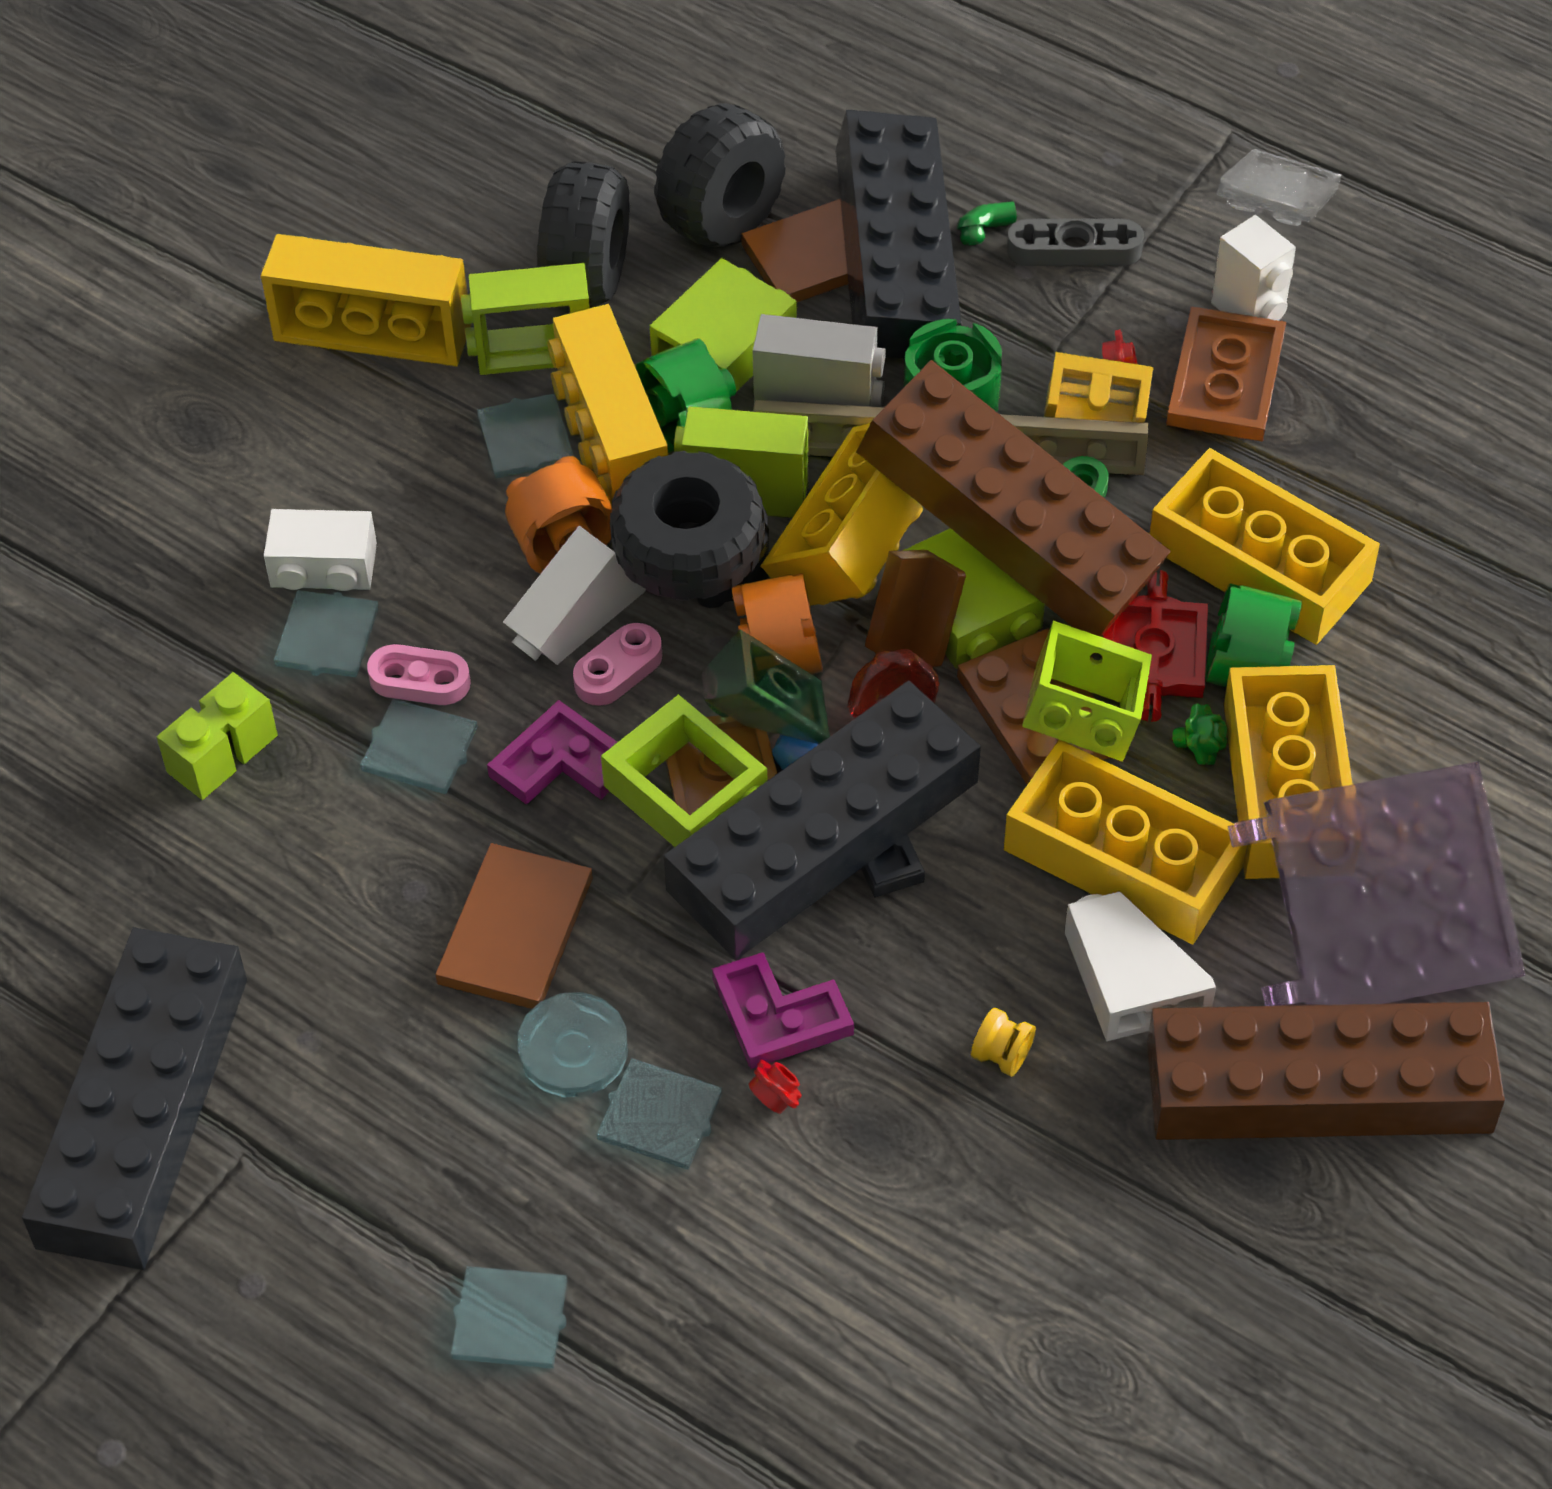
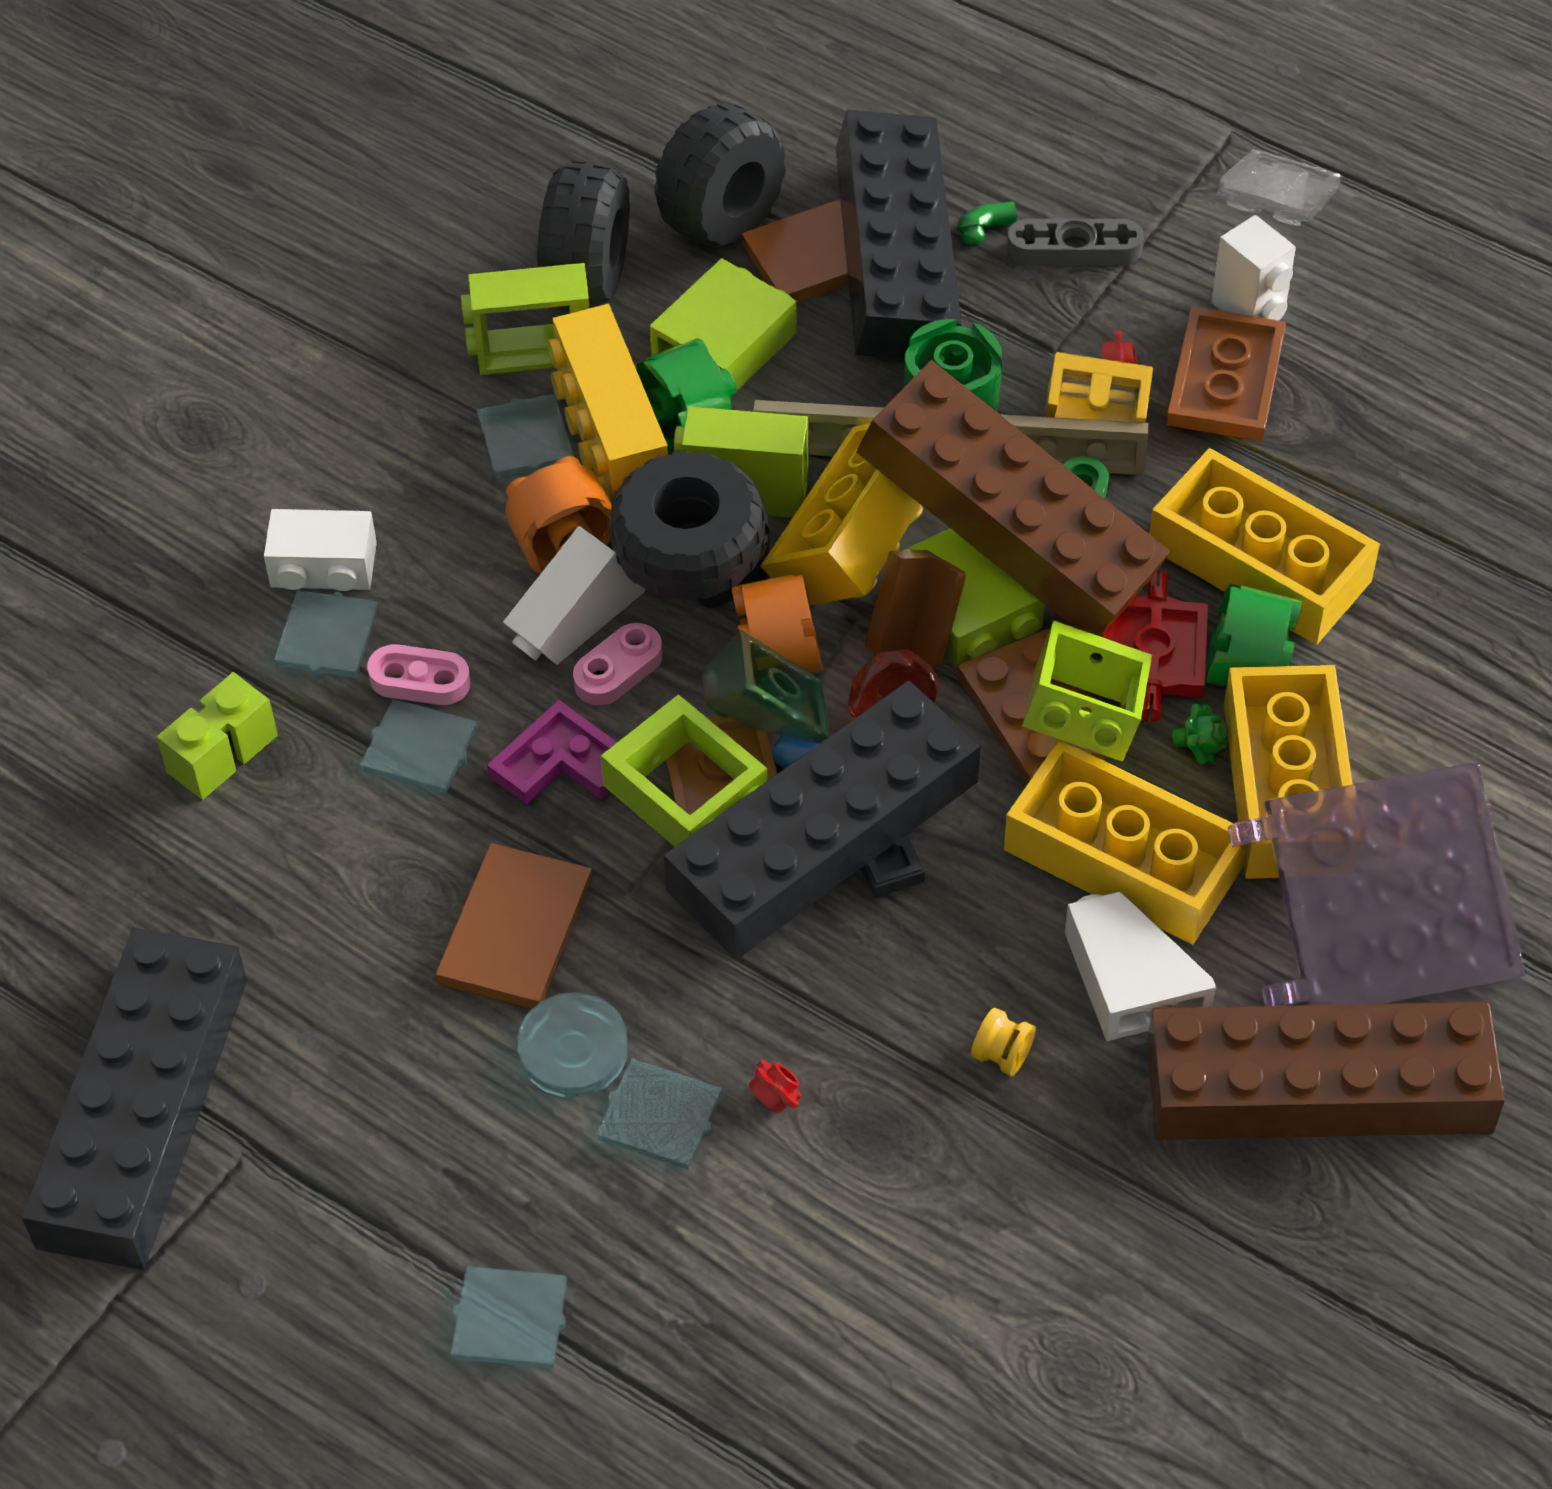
yellow brick [261,234,471,367] -> none
magenta plate [712,952,854,1069] -> none
light grey brick [753,314,885,407] -> none

